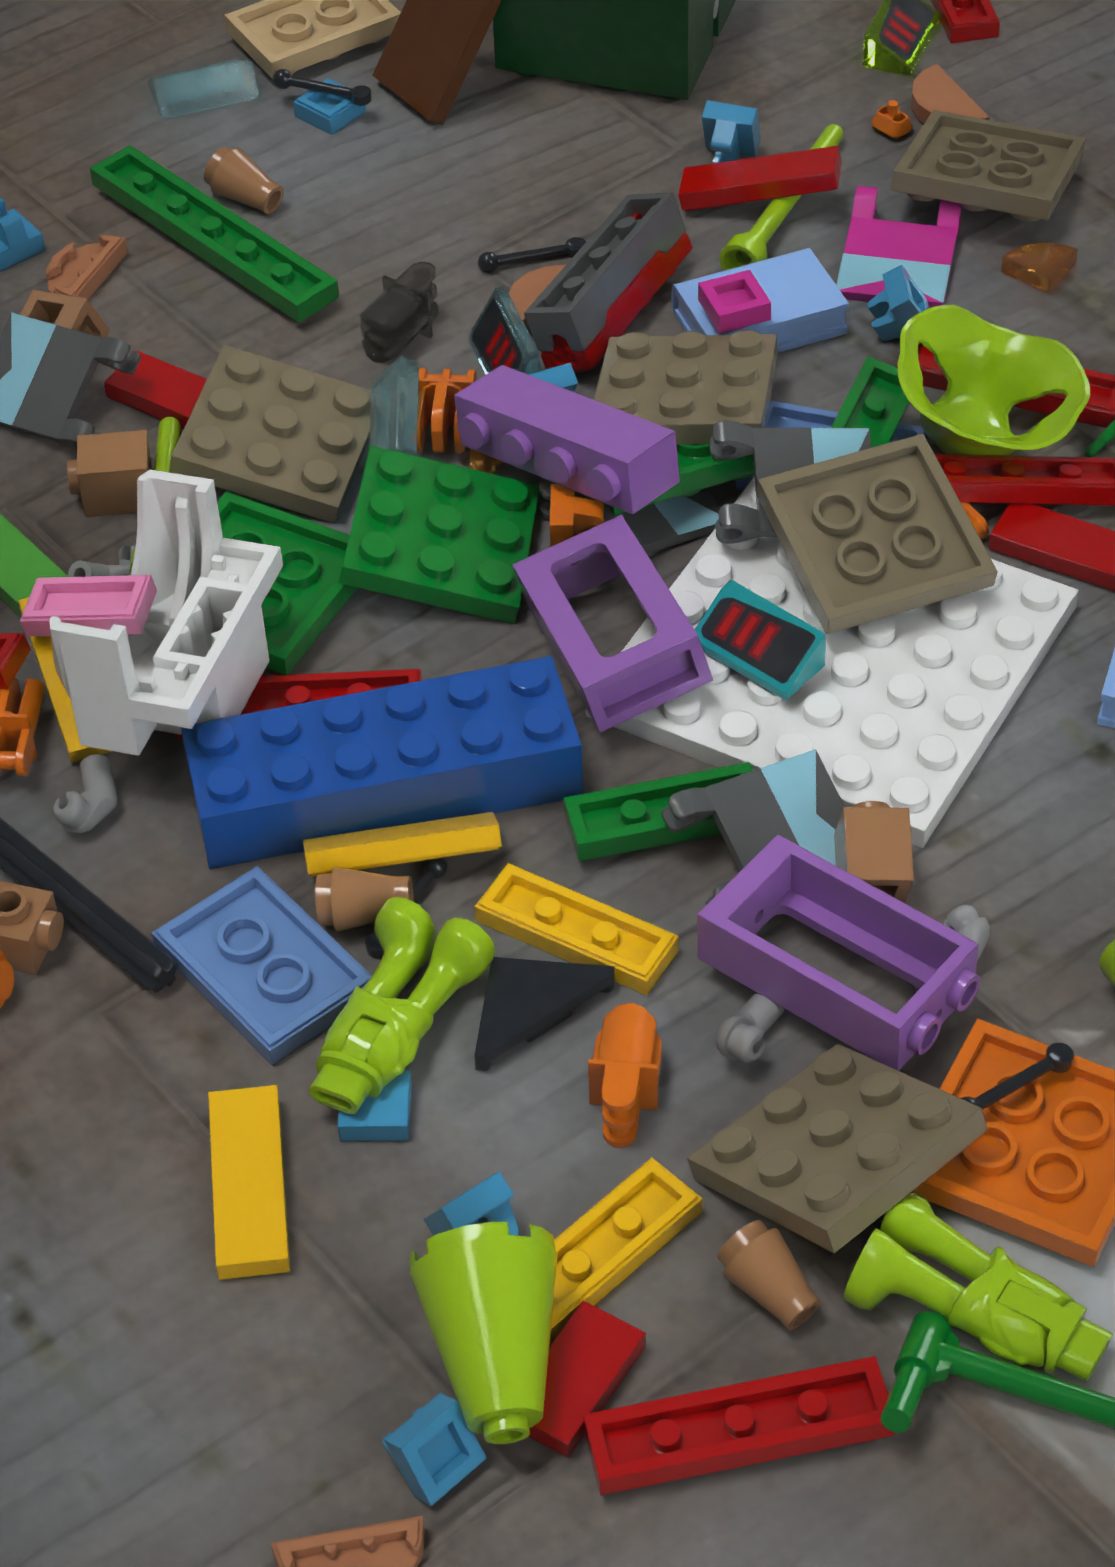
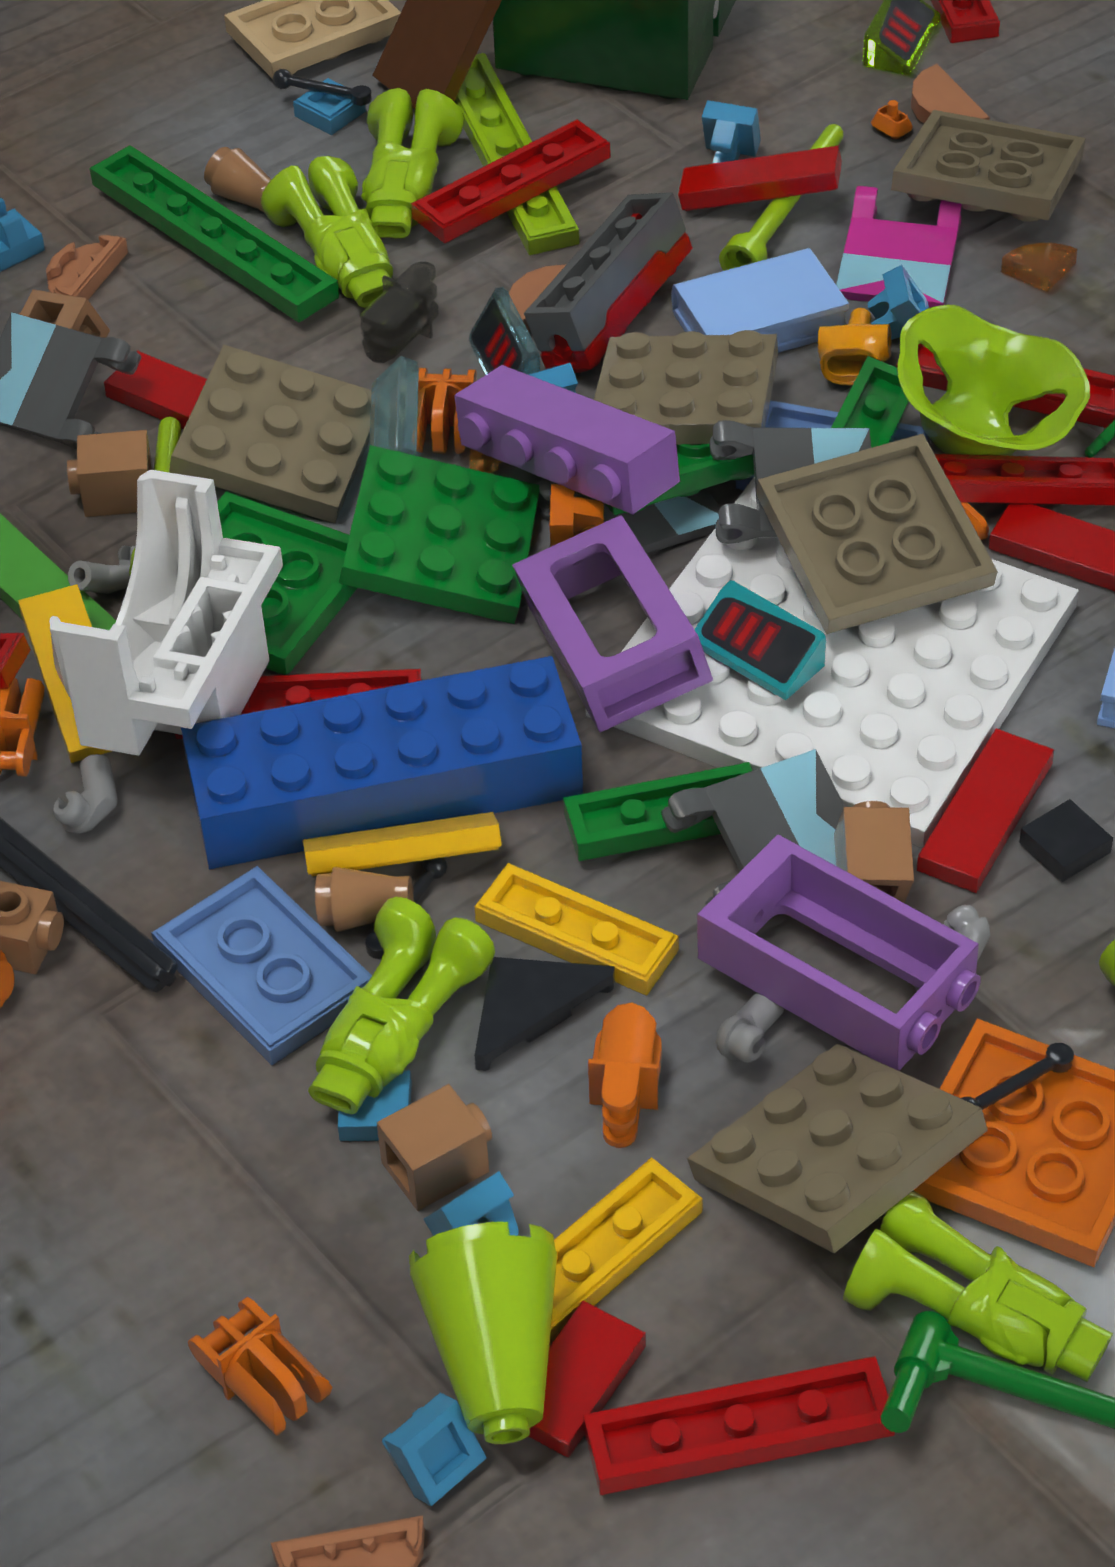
bright pink tile [20,575,157,637] -> none
clear light blue slope [147,58,259,118] -> none
yellow tile [208,1085,290,1280] -> none
black hinge [478,237,586,273] -> none
dark pink plate [698,270,771,334] -> none
medium nougat cone [717,1220,822,1331] -> none
none -> orange arm [188,1297,333,1436]
none -> lime piece [261,156,397,308]
none -> lime piece [361,88,464,238]
none -> medium nougat brick [377,1084,492,1211]
none -> red tile [411,119,611,244]
none -> lime tile [454,53,579,256]
none -> light orange piece [818,308,892,385]
none -> red tile [917,728,1054,893]
none -> black tile [1019,799,1113,882]

